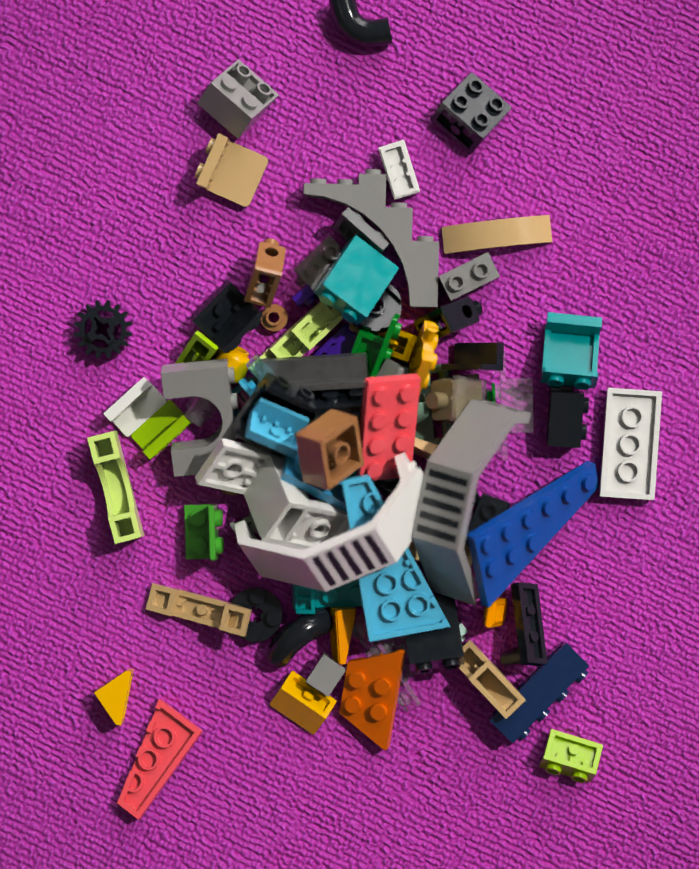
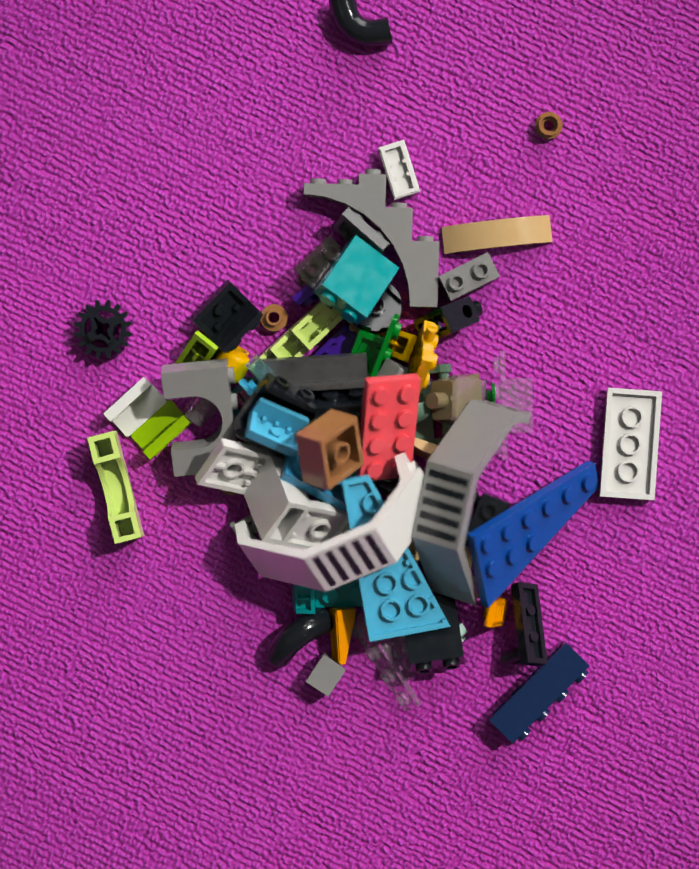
yellow slope [94,669,134,726] -> none
coral wing [117,699,203,820] -> none
tan slope [146,583,252,637] -> none
bright green bracket [184,504,224,561] -> none
tan bracket [194,133,268,207] -> none
light grey slope [197,59,279,139] -> none
black plate [232,588,282,642] -> none
medium nougat torso [244,238,286,308] -> none
yellow panel [270,670,337,734] -> none
orange wing [339,649,406,750] -> none
black bracket [430,73,512,155] -> none
black panel [441,343,504,371] -> none
tan slope [459,639,526,719] -> none
lime bracket [539,729,603,783] -> none
teal panel [541,312,602,390] -> none
black hinge [546,385,589,448] -> none
none -> medium nougat plate [535,112,563,139]

